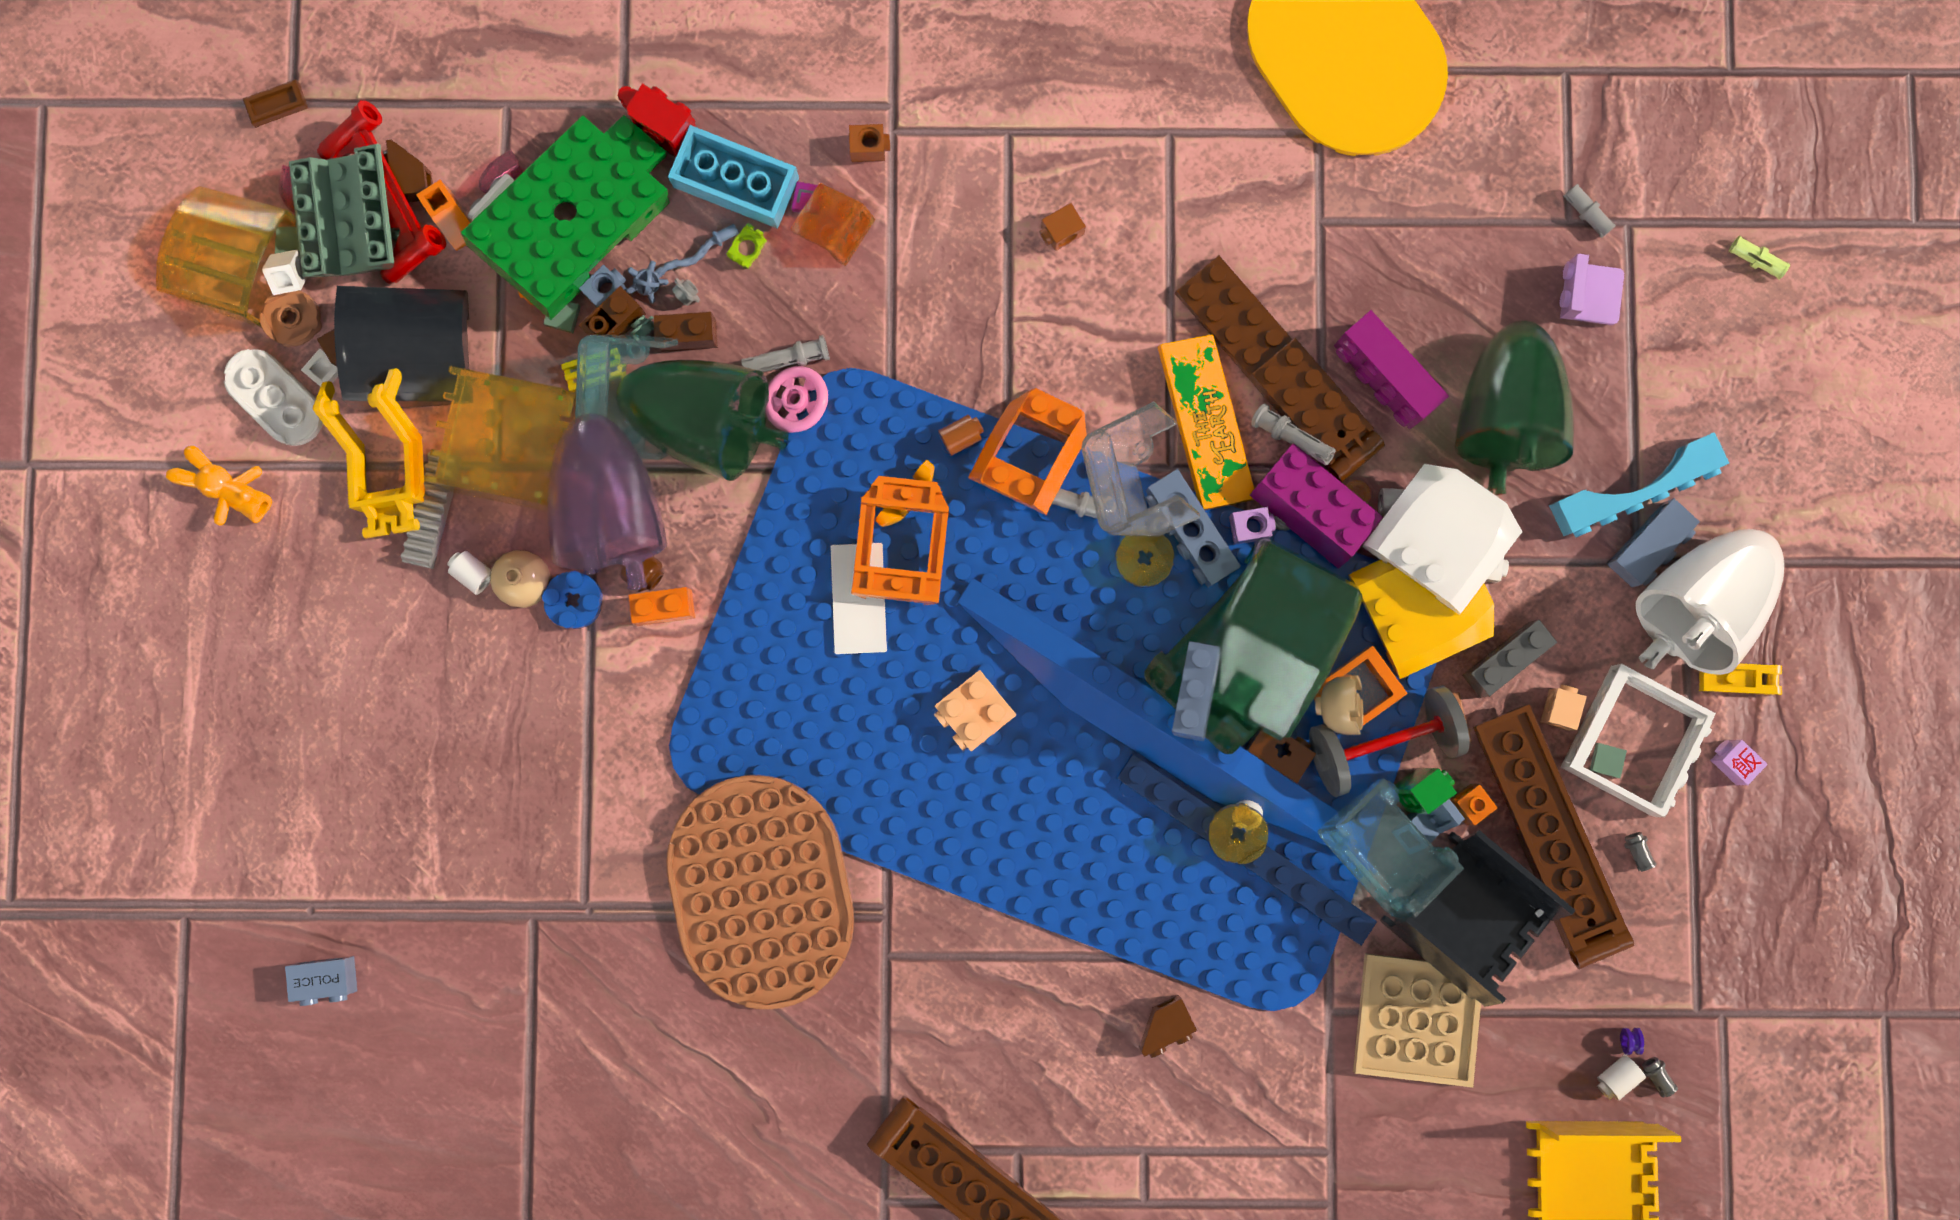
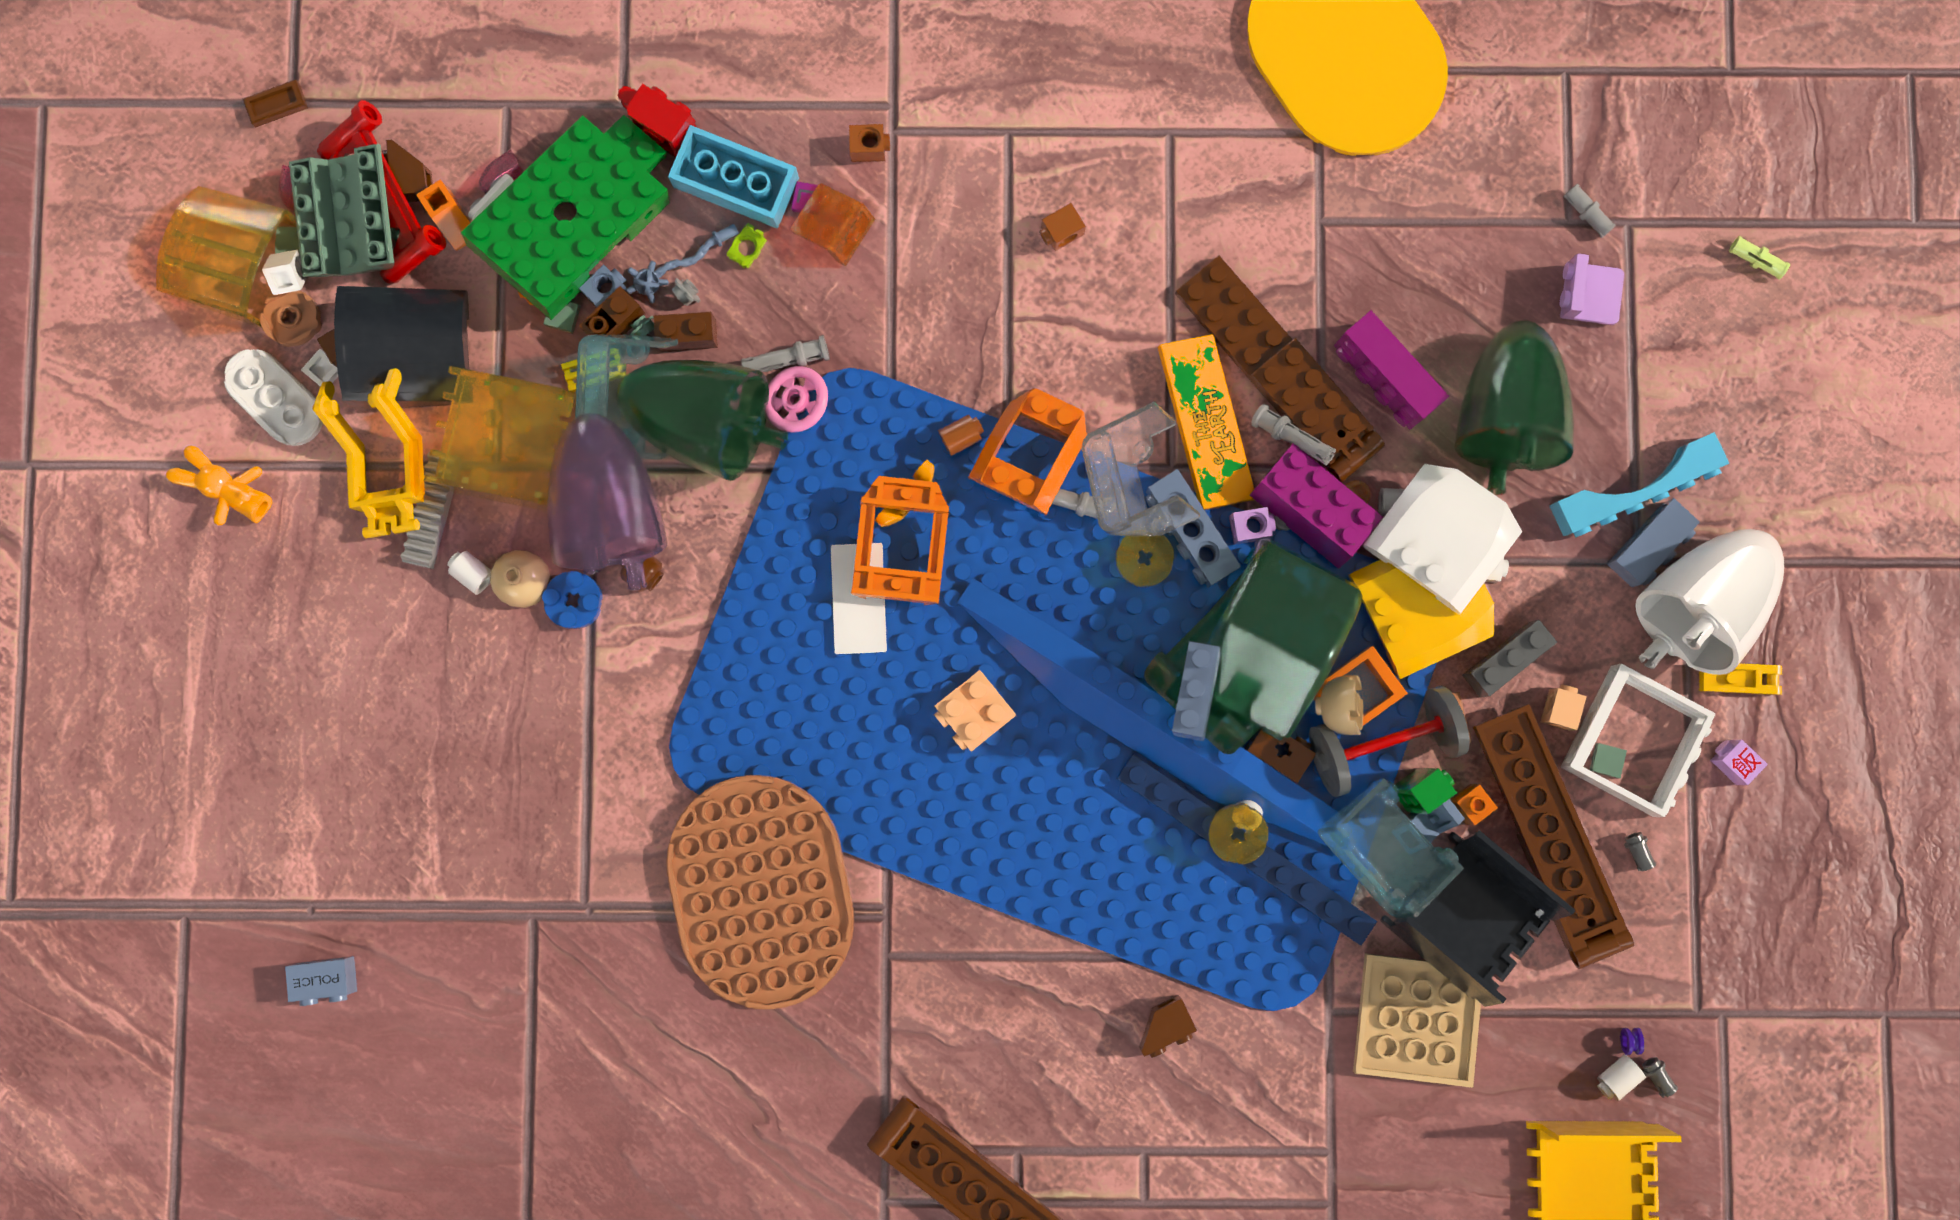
orange brick [628,587,695,626] -> none

